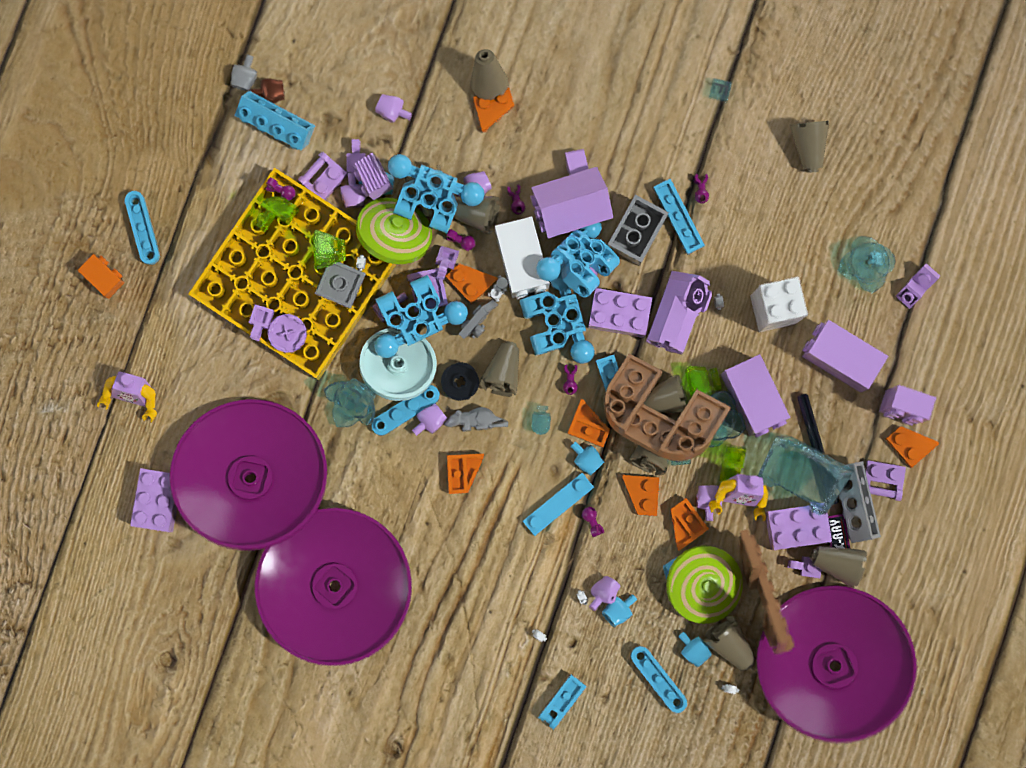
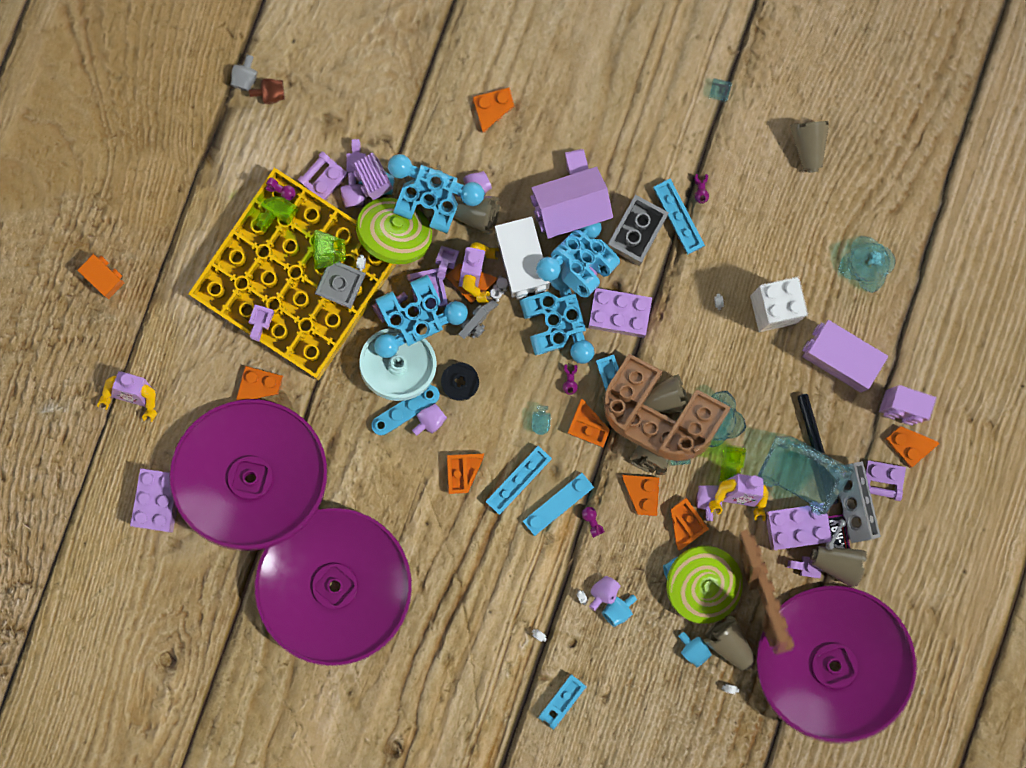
medium azure plate [125,191,160,265] -> none
medium azure brick [235,91,315,151] -> none
lavender tile [268,314,307,353] -> none
clear light blue brick [324,378,376,427] -> none
lavender piece [375,94,412,123] -> none
light grey animal [444,407,508,432] -> none
magenta arm [446,229,475,251] -> none
dark tan cone [471,49,508,100] -> none
dark tan cone [479,341,519,397] -> none
magenta arm [507,184,526,215] -> none
medium azure piece [570,441,604,476] -> none
medium azure plate [631,646,687,713] -> none
lavender brick [646,271,712,355] -> none
clear neon green piece [685,366,722,397] -> none
lavender brick [720,354,790,438] -> none
lavender slope [896,263,940,309] -> none
none -> orange wing [236,366,283,401]
none -> torso [459,242,500,303]
none -> medium azure plate [486,446,552,515]
none -> light grey hinge [826,519,846,550]

